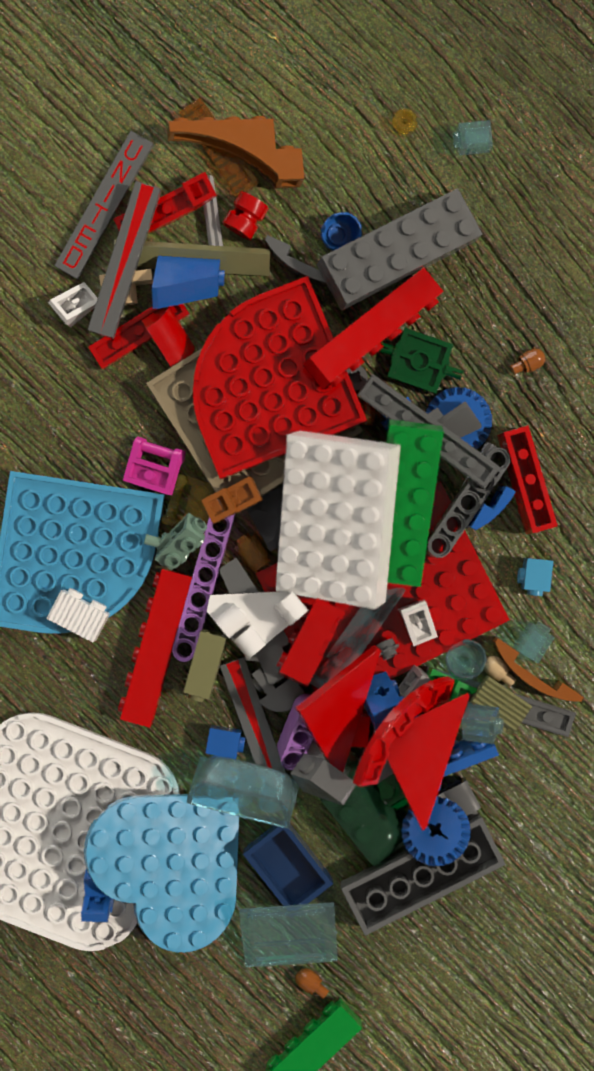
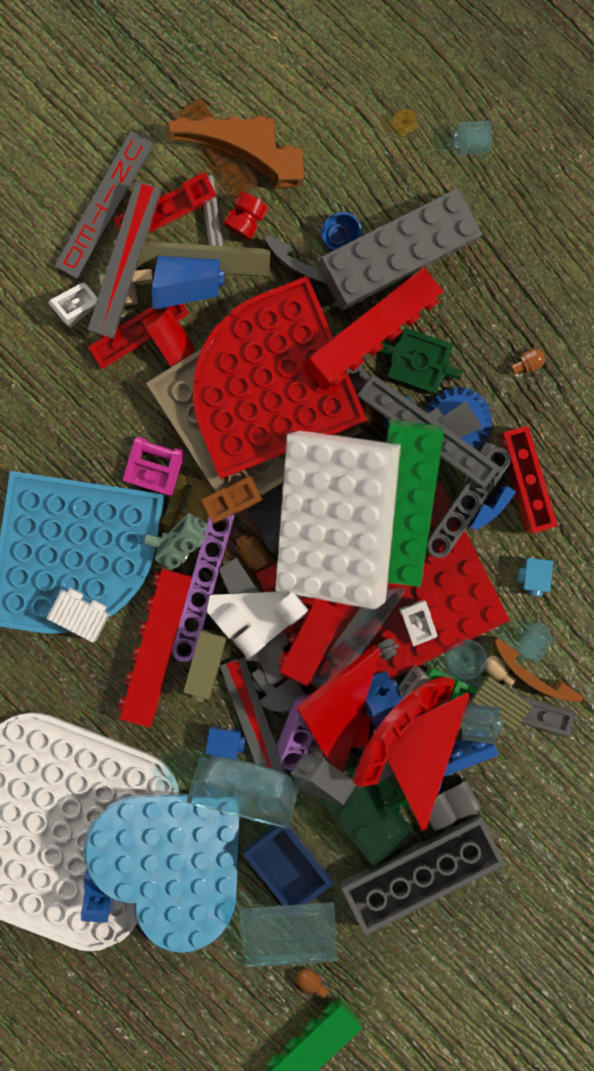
blue gear [401,797,470,866] -> none

